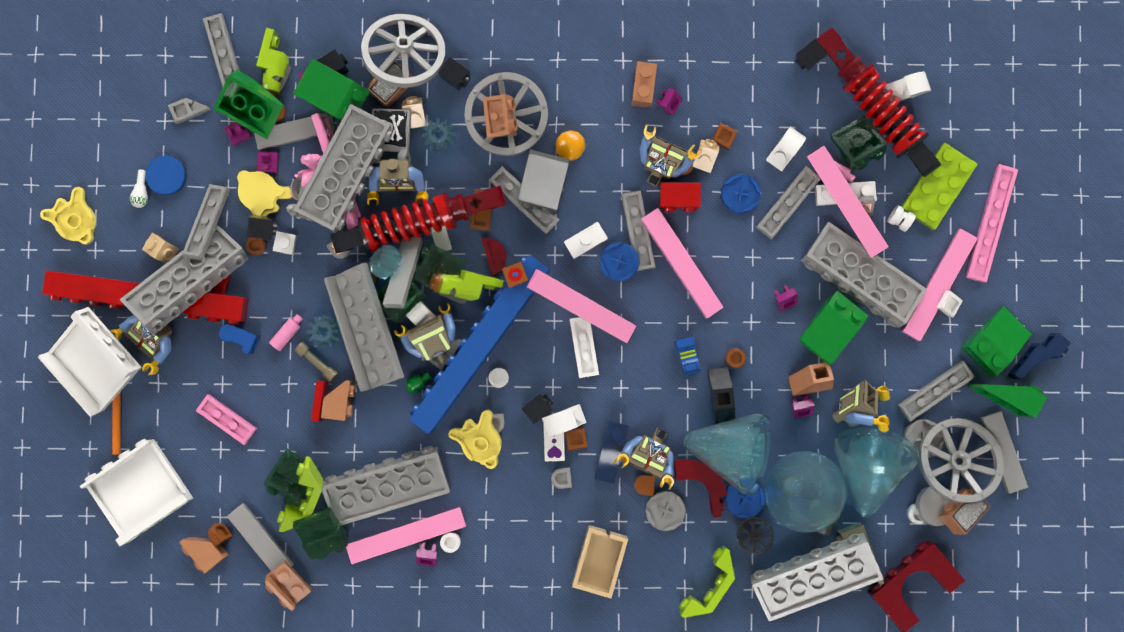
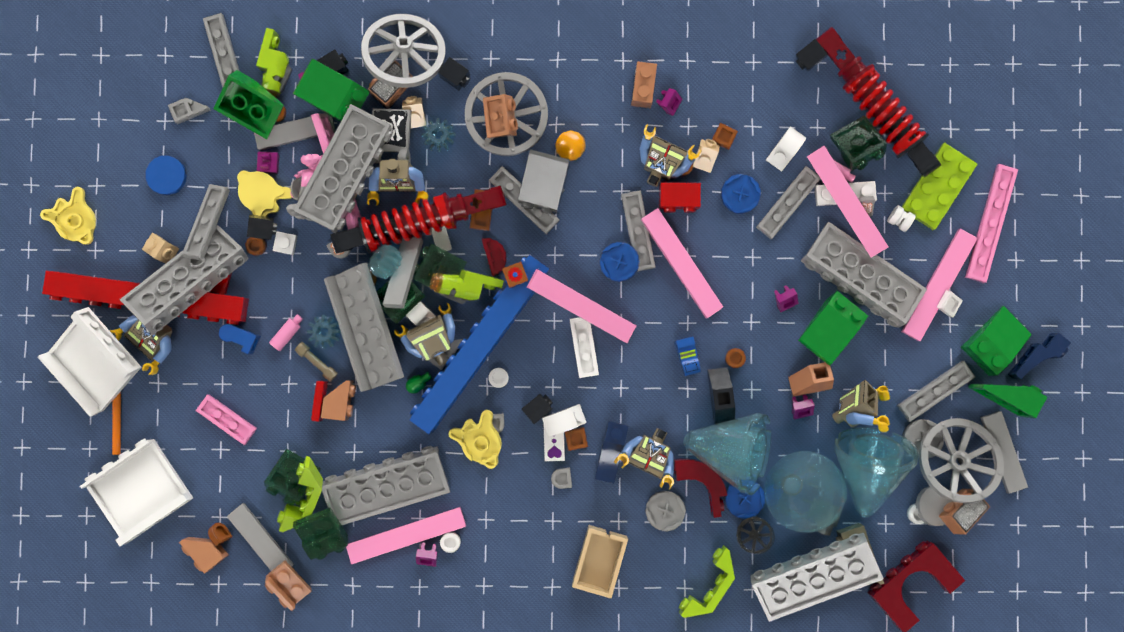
white piece [129,170,148,208] -> none
magenta tile [224,122,252,146] -> none
white tile [564,222,608,259] -> none
dark orange tile [634,474,655,496] -> none
white brick [886,72,931,101] -> none

